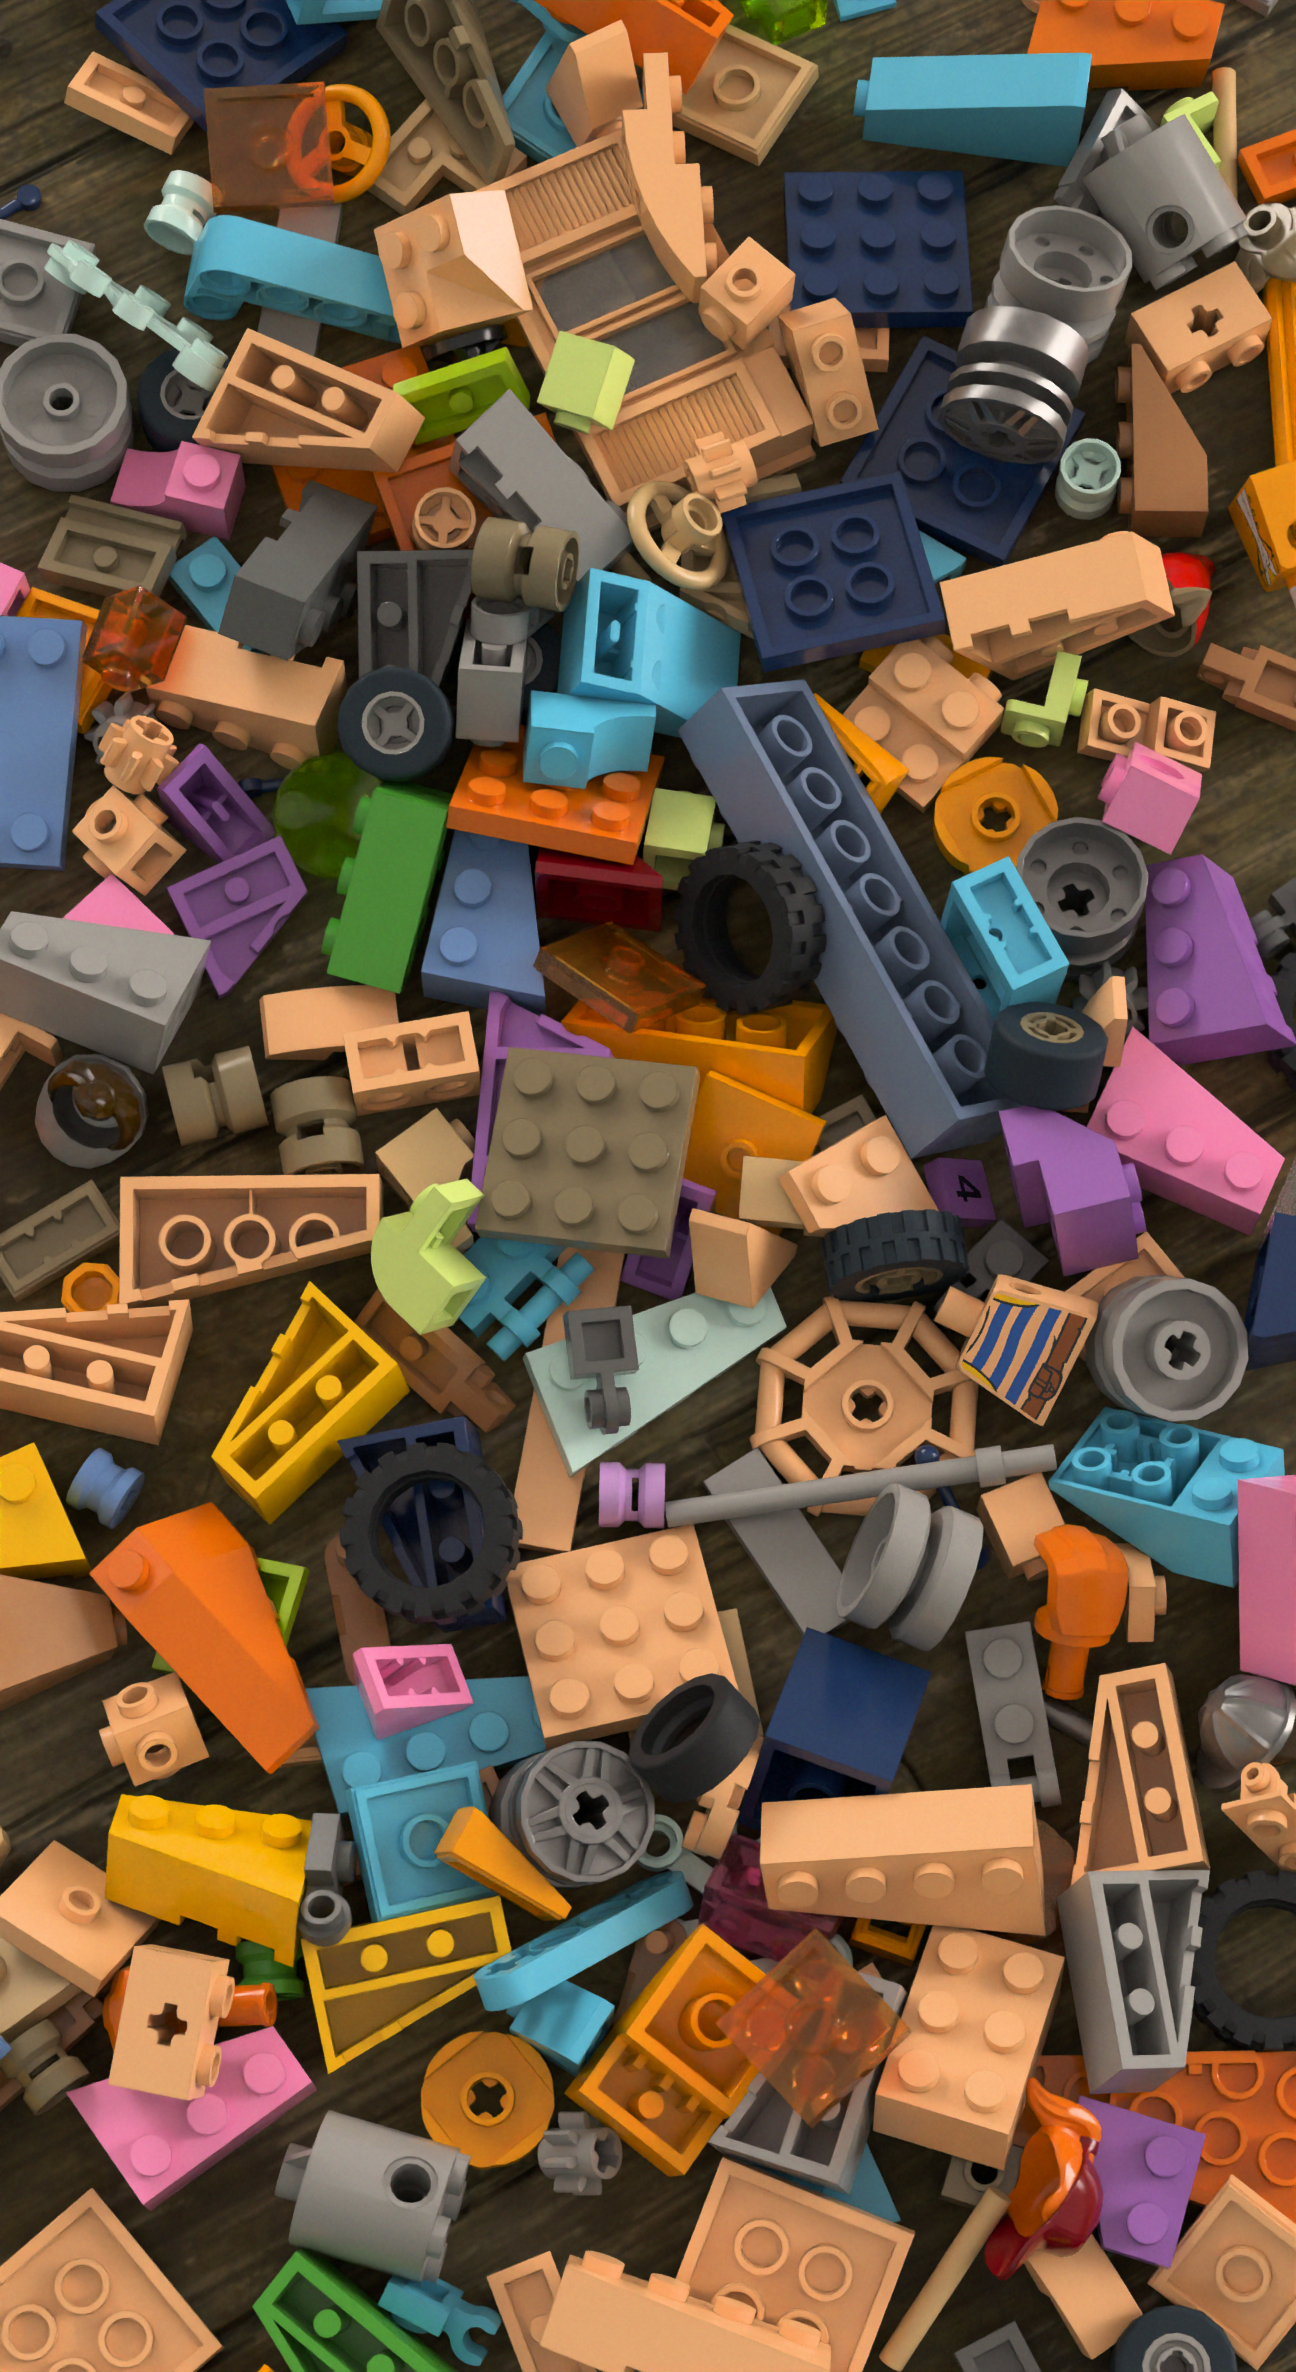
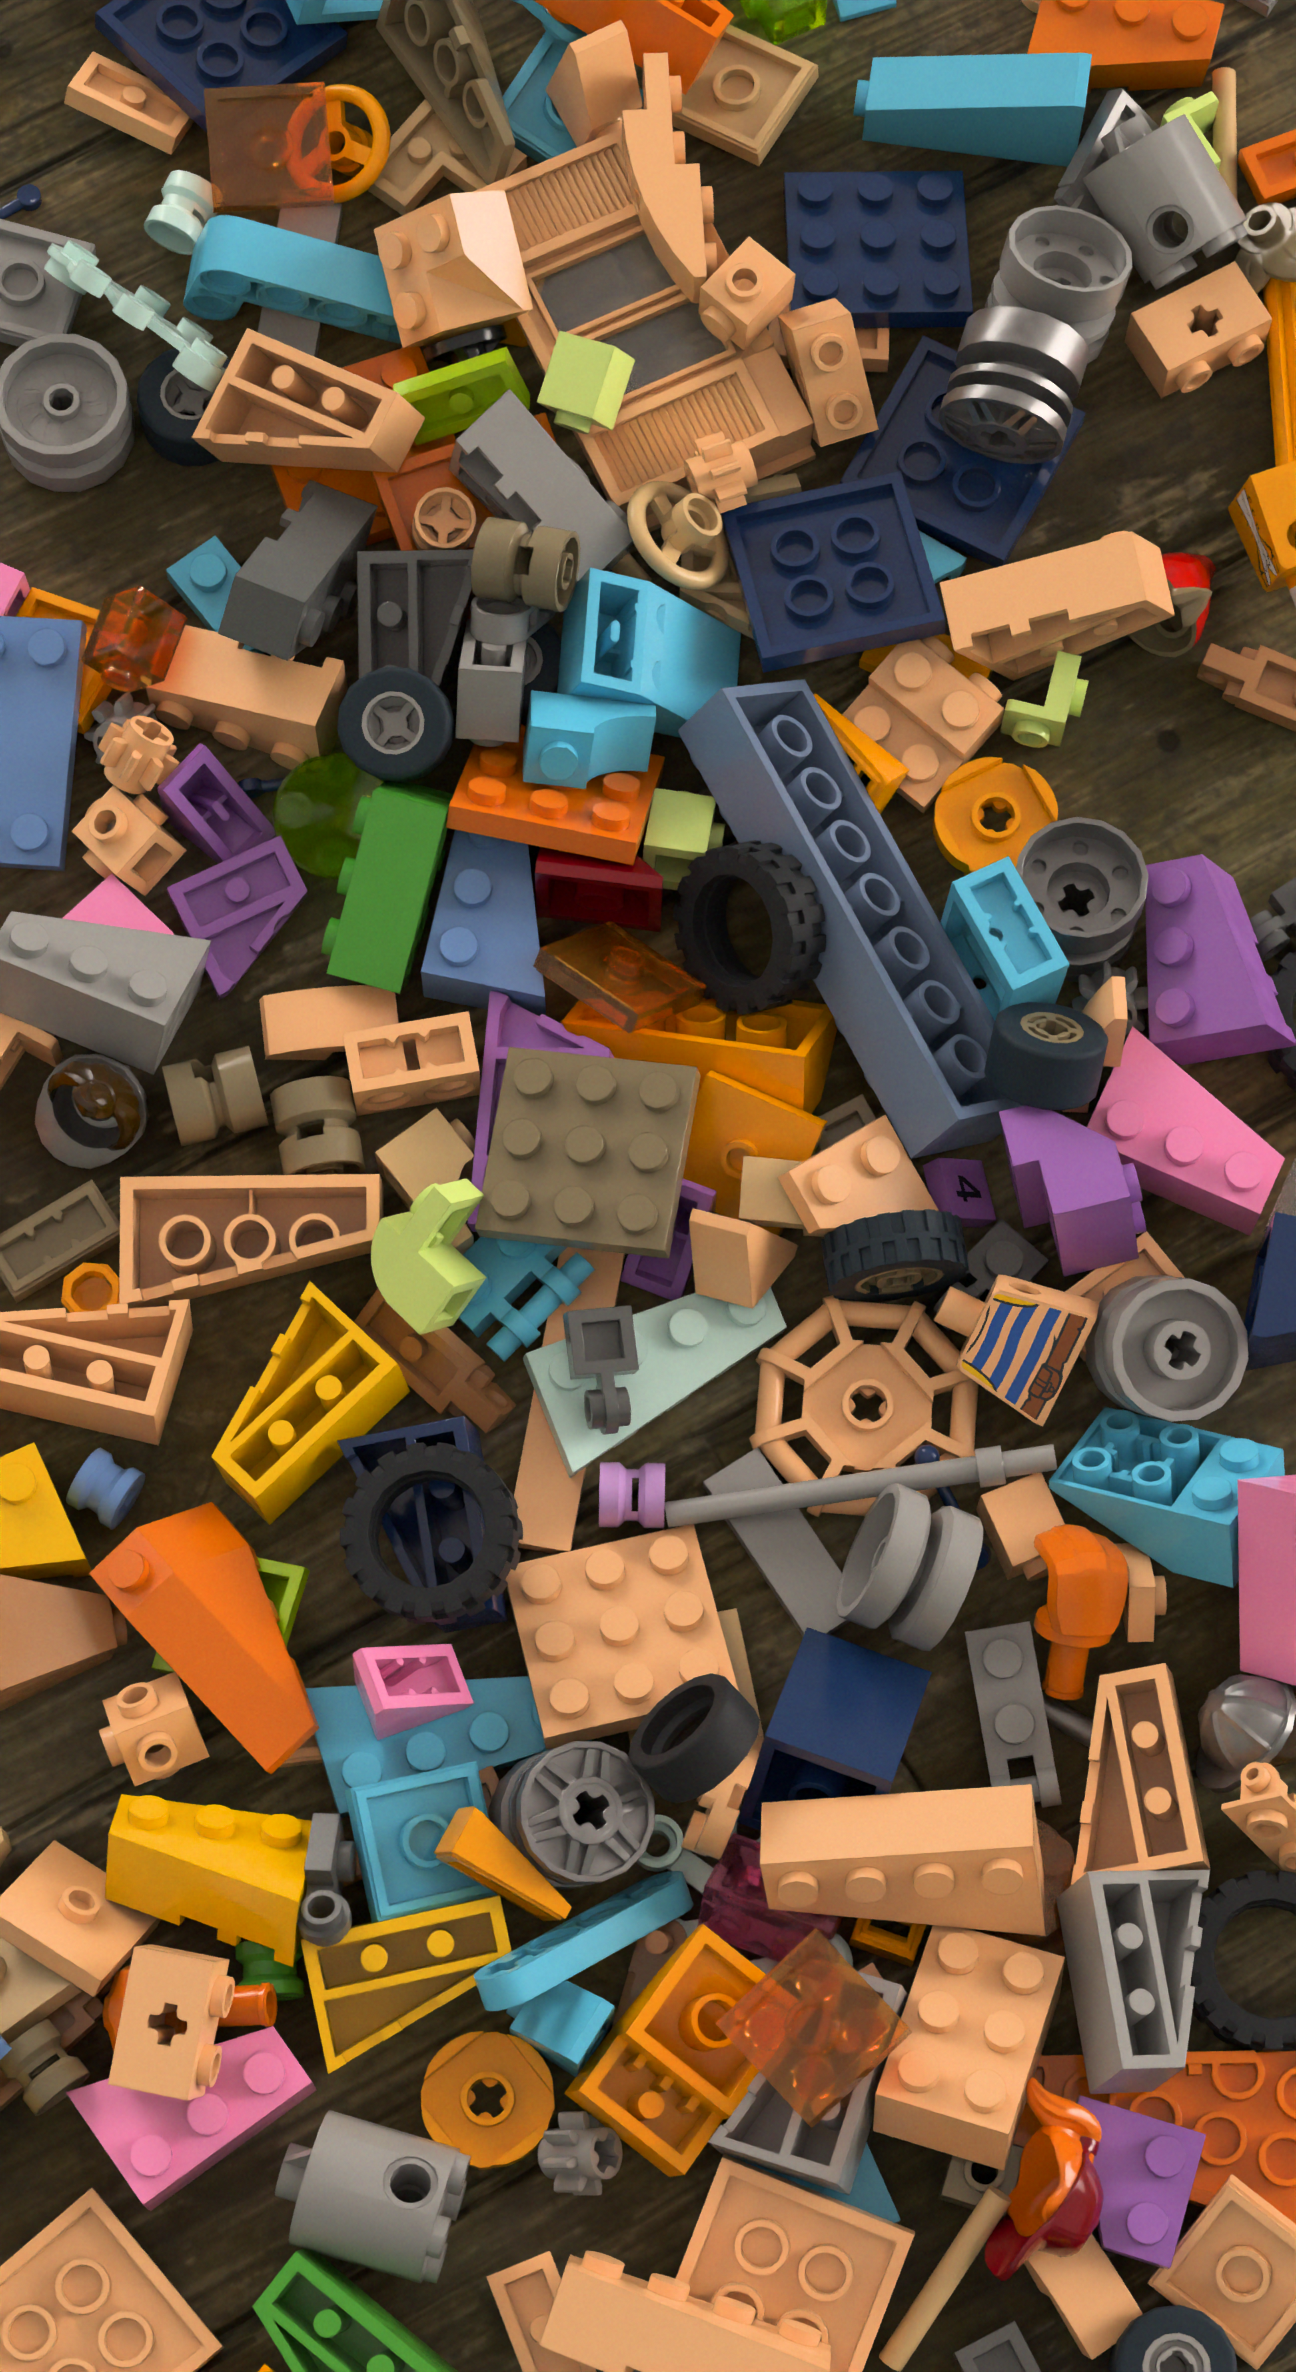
dark tan plate [37,494,188,609] -> none
bright pink arch [110,441,246,540] -> none
medium nougat piece [324,1534,391,1686] -> none
medium azure plate [378,2276,503,2366] -> none
light aqua wheel [1055,438,1121,520] -> none
light nougat slope [1077,688,1216,772] -> none
bright pink brick [1098,742,1202,855] -> none
medium nougat slope [1115,344,1209,538] -> none

